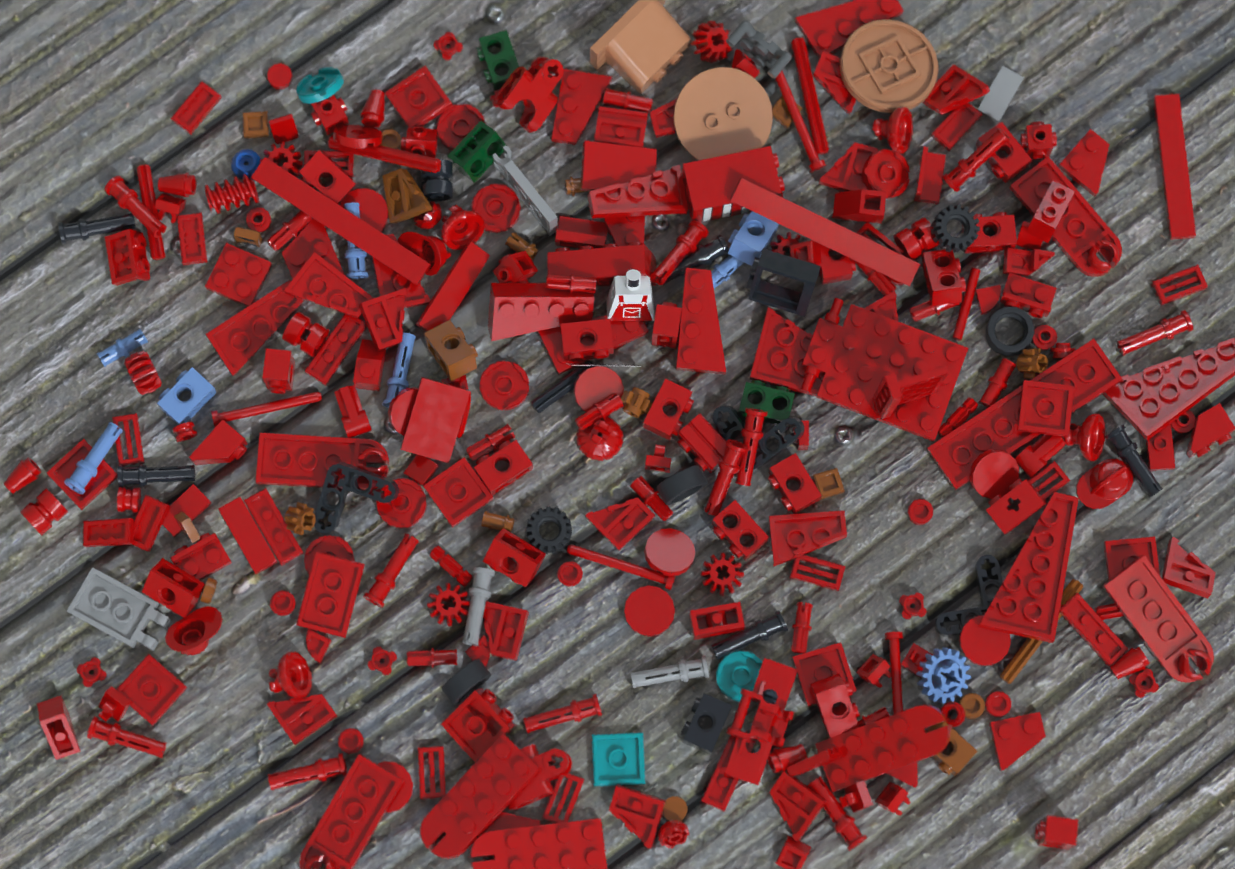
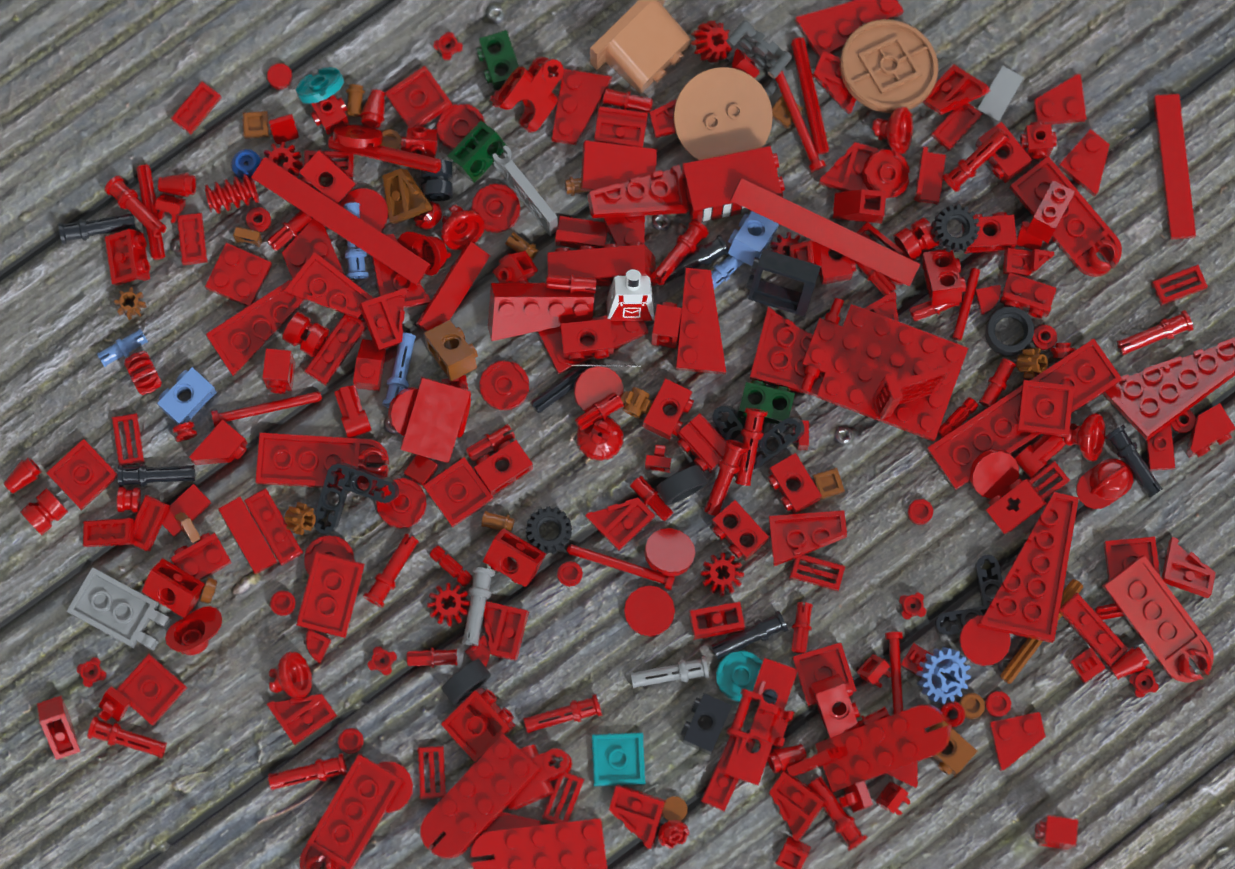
medium blue pin [64,422,123,495] -> none
none -> dark orange gear [114,287,147,320]
none -> dark orange pin [346,84,365,117]
none -> red wing [1034,74,1087,125]
none -> red tile [1069,648,1106,683]

